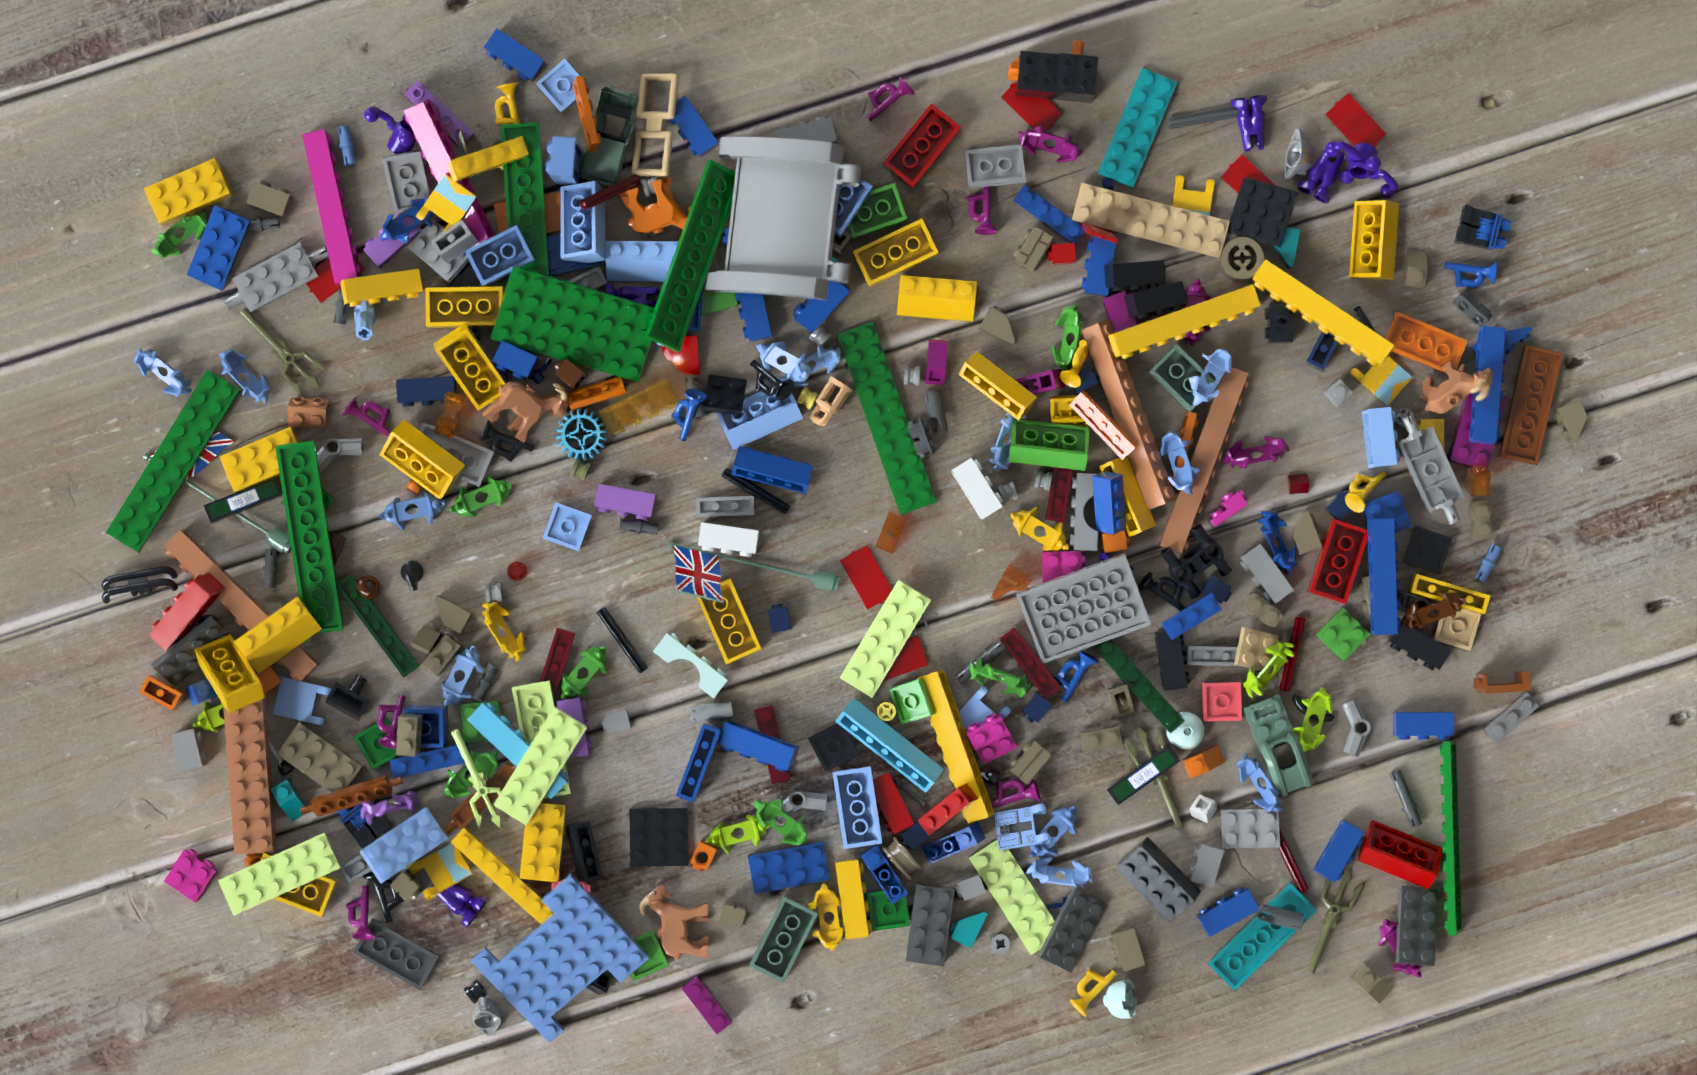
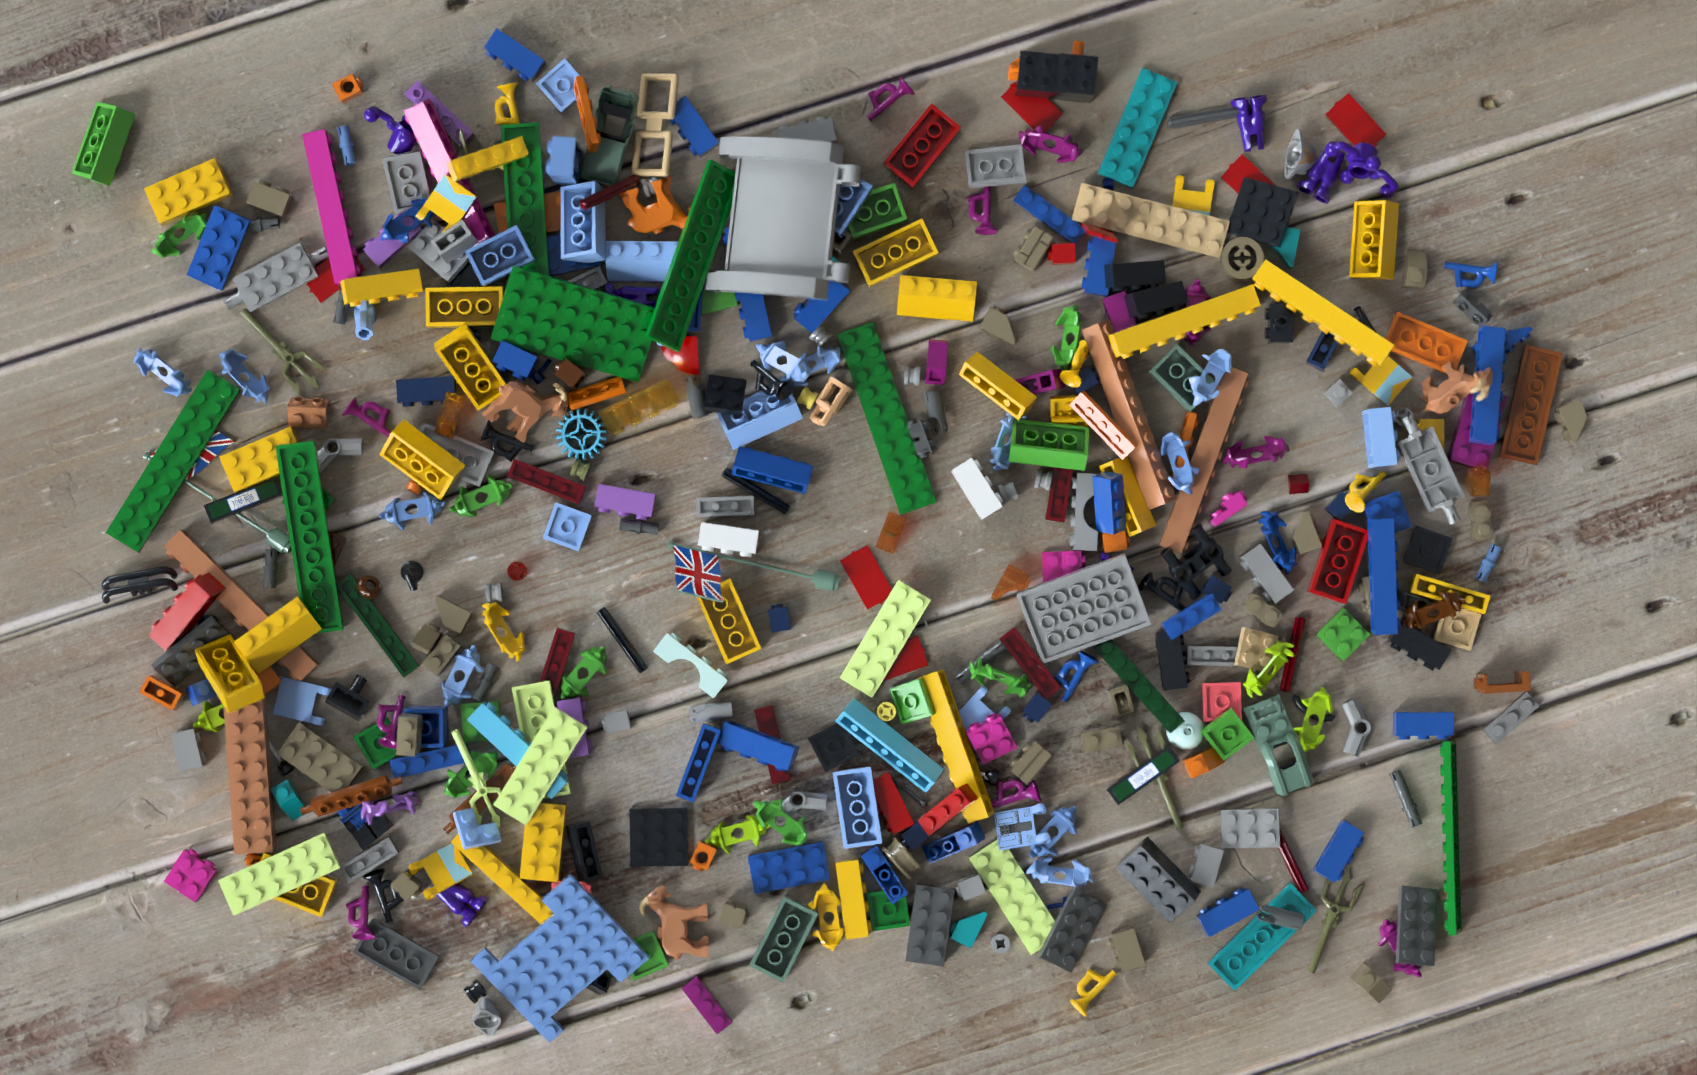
light blue brick [360,807,448,884] -> none
blue piece [671,389,707,441] -> none
yellow piece [1010,507,1069,551] -> none
light aqua cylinder [1103,979,1137,1019] -> none
white slope [1190,794,1217,823] -> none
medium blue piece [1237,753,1284,812] -> none
red slope [1357,820,1443,889] -> none
hips [1454,205,1511,251] -> none
none -> bright green slope [71,102,135,186]
none -> orange brick [332,74,364,104]
none -> light blue plate [453,808,501,850]
none -> dark red plate [507,459,586,504]
none -> bright green plate [1201,707,1255,760]

